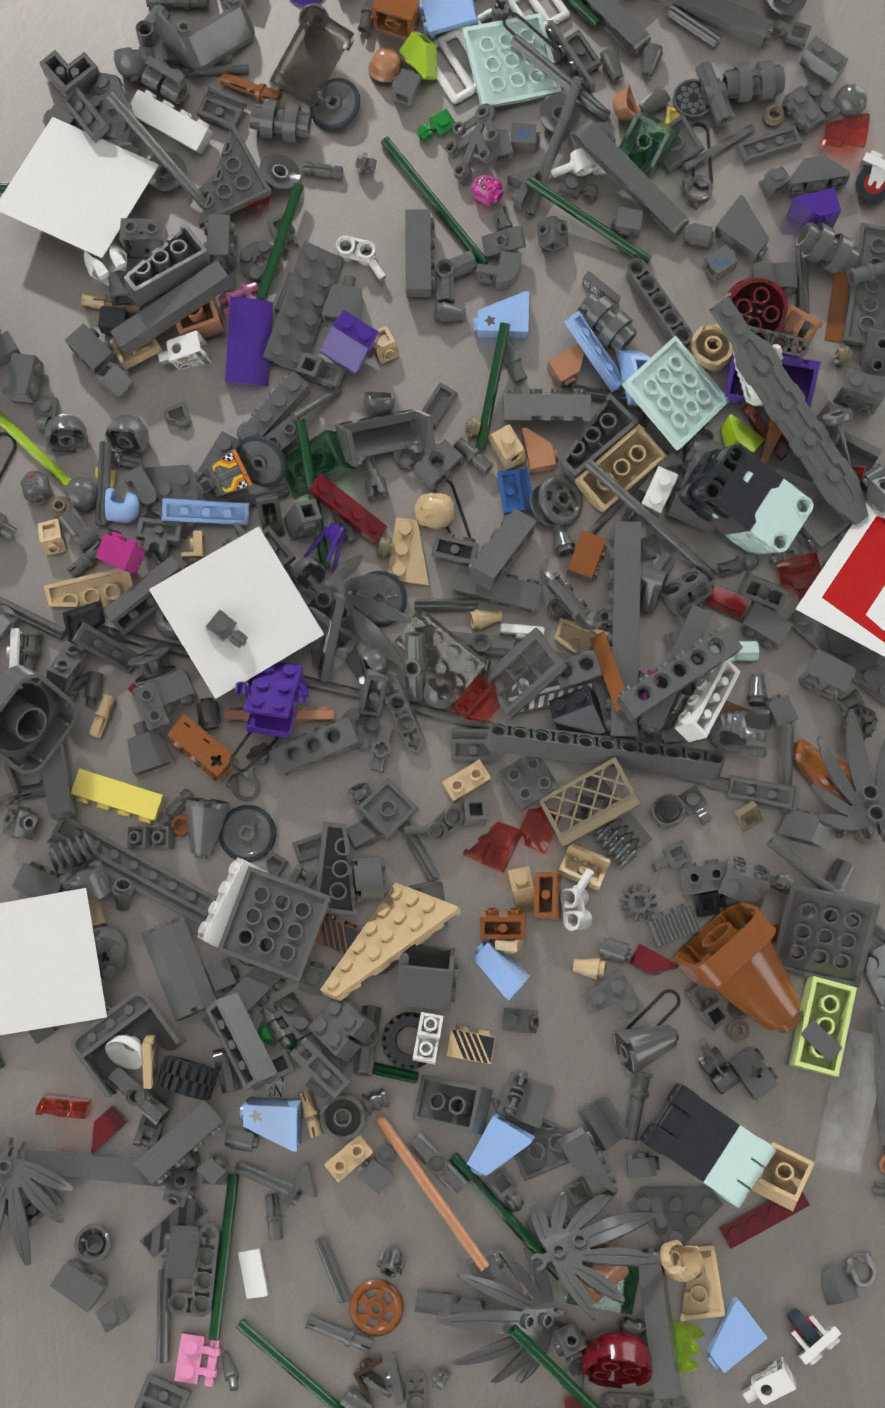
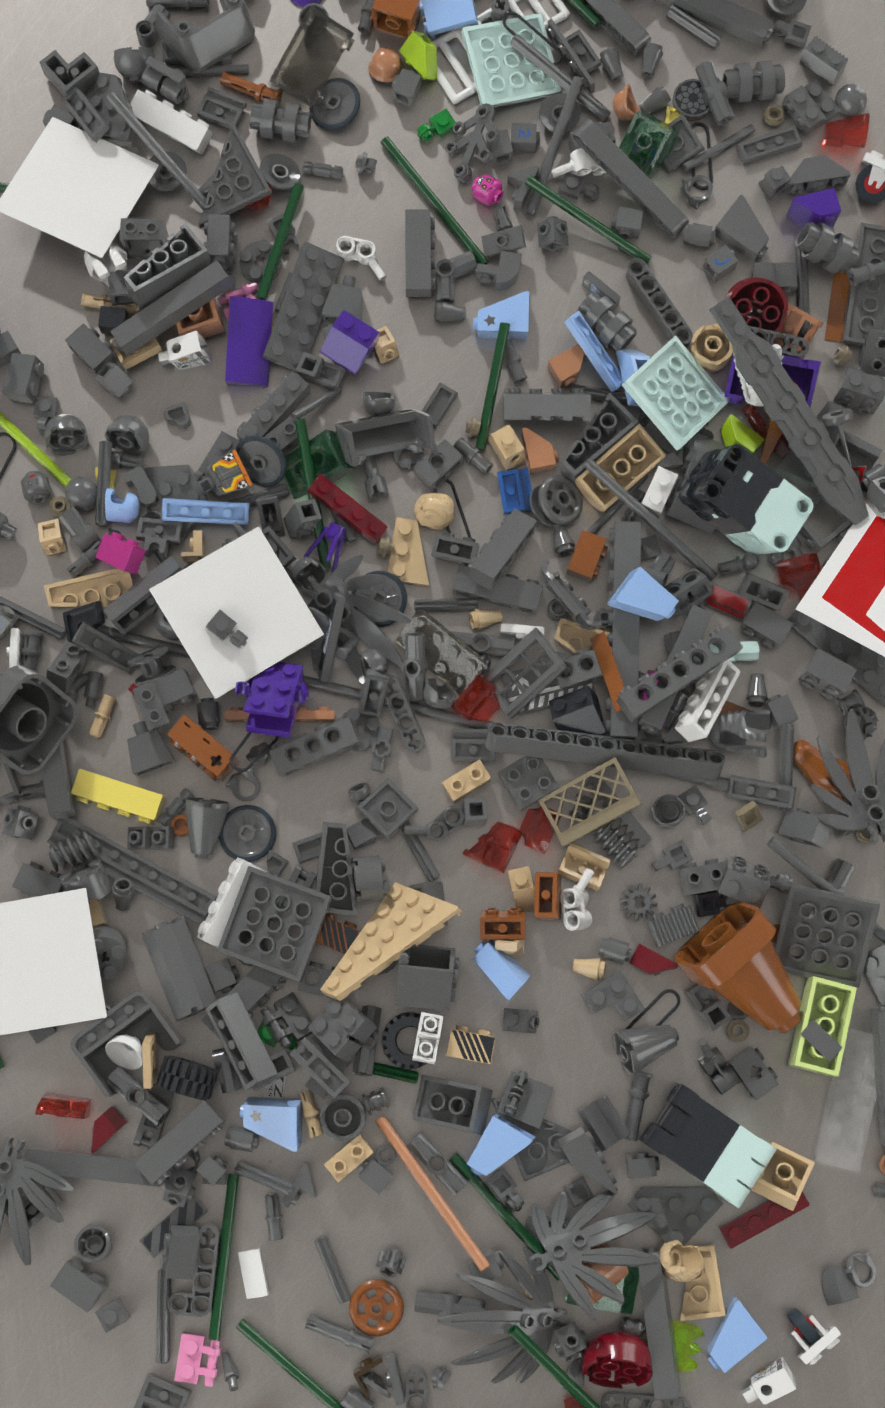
none -> light blue slope [607,567,679,621]

